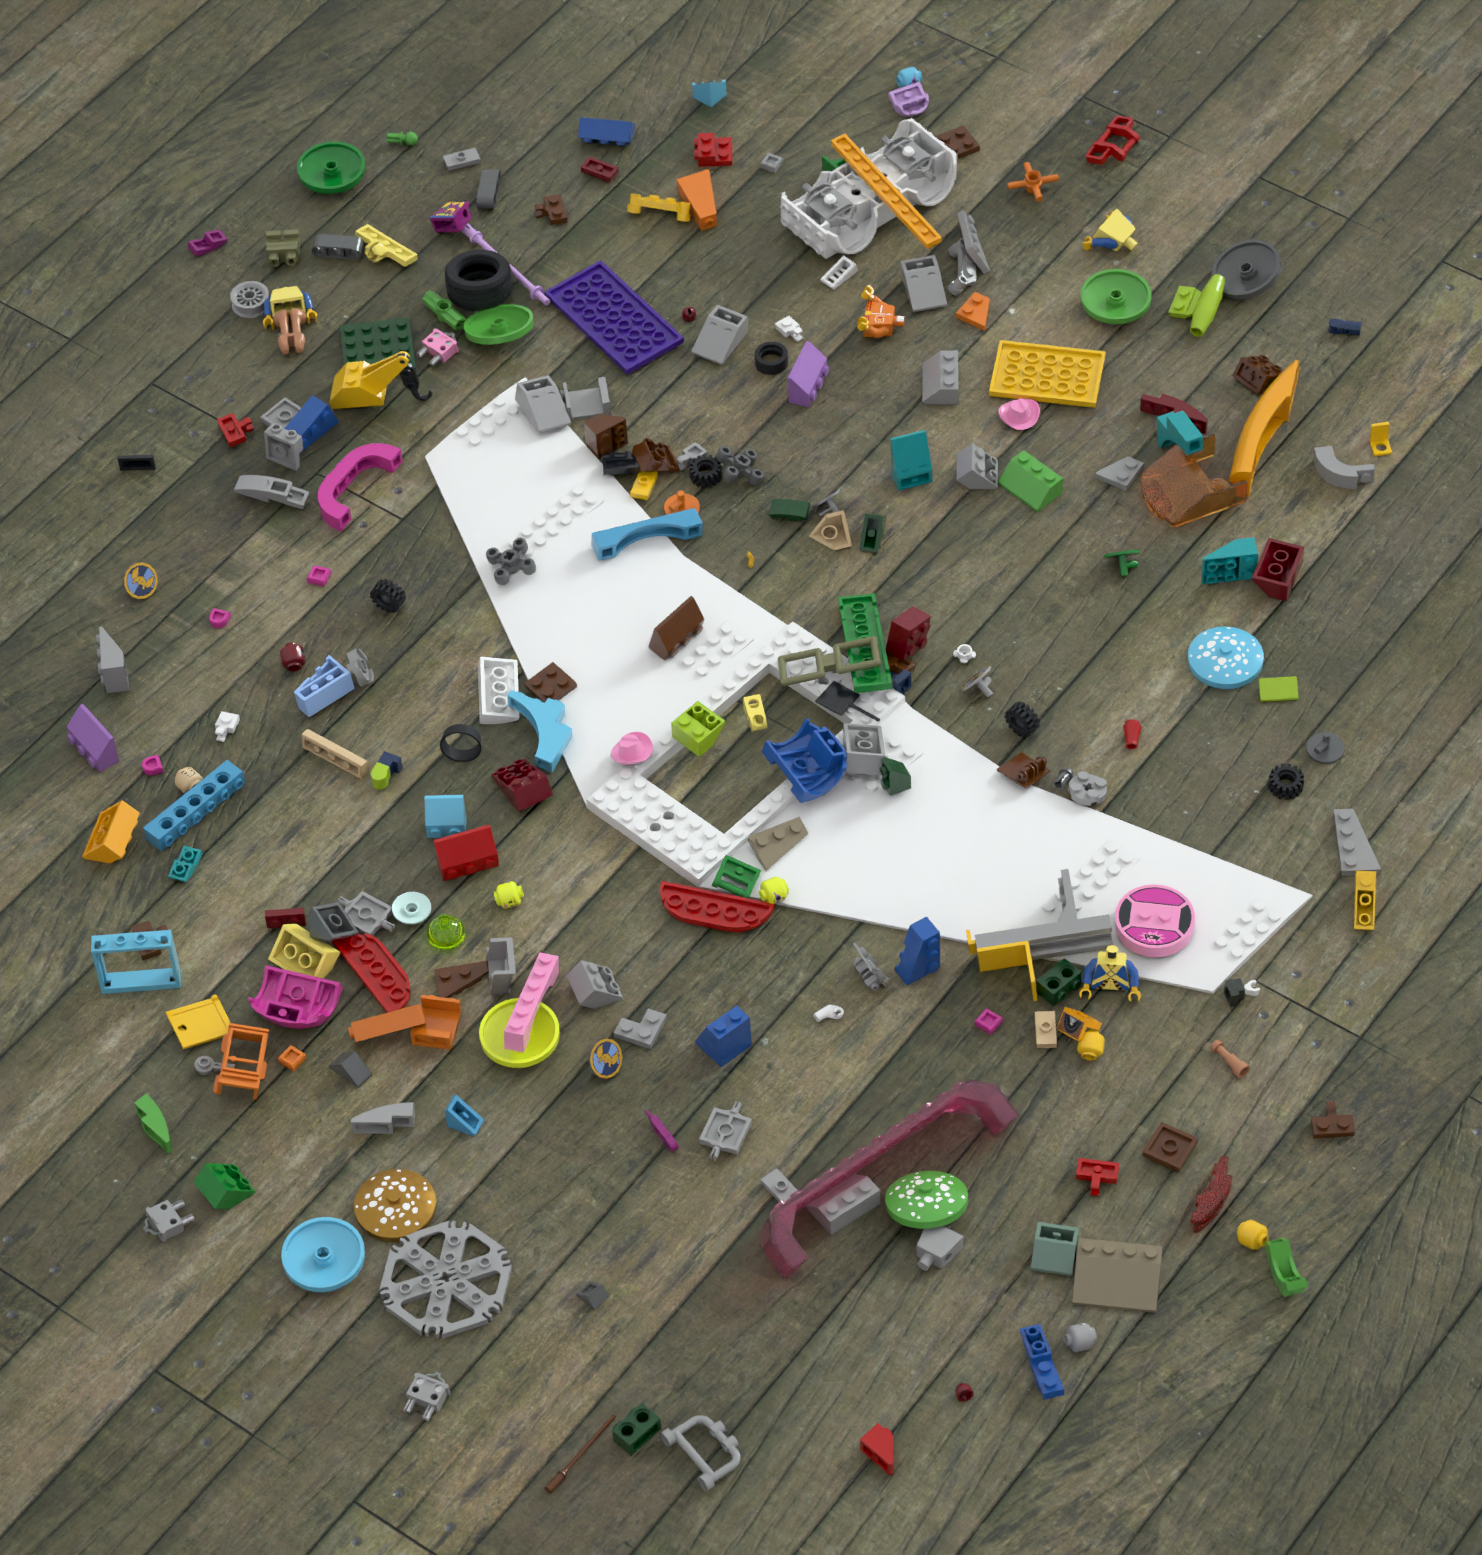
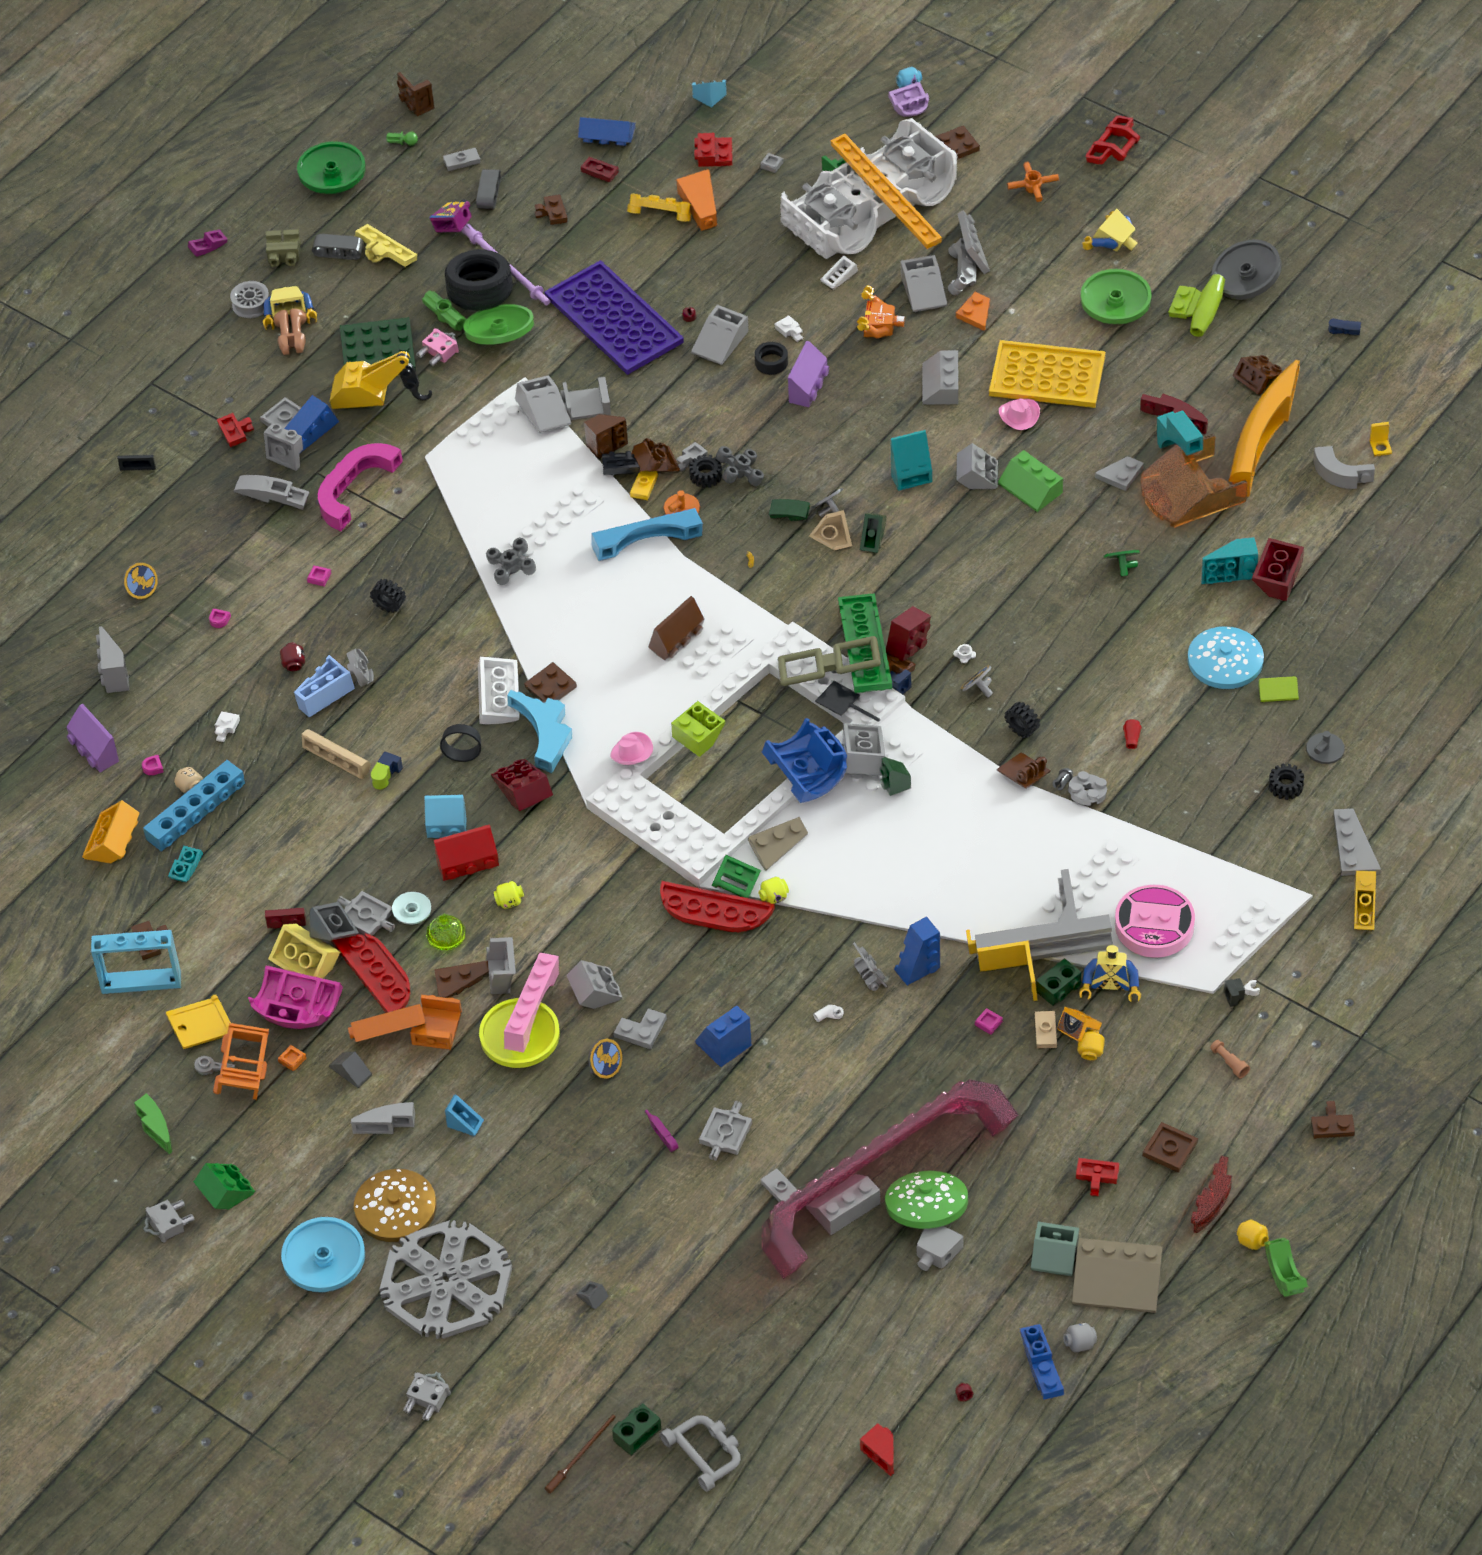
light yellow leg [743,694,767,732] -> none
none -> reddish brown bracket [397,72,435,116]

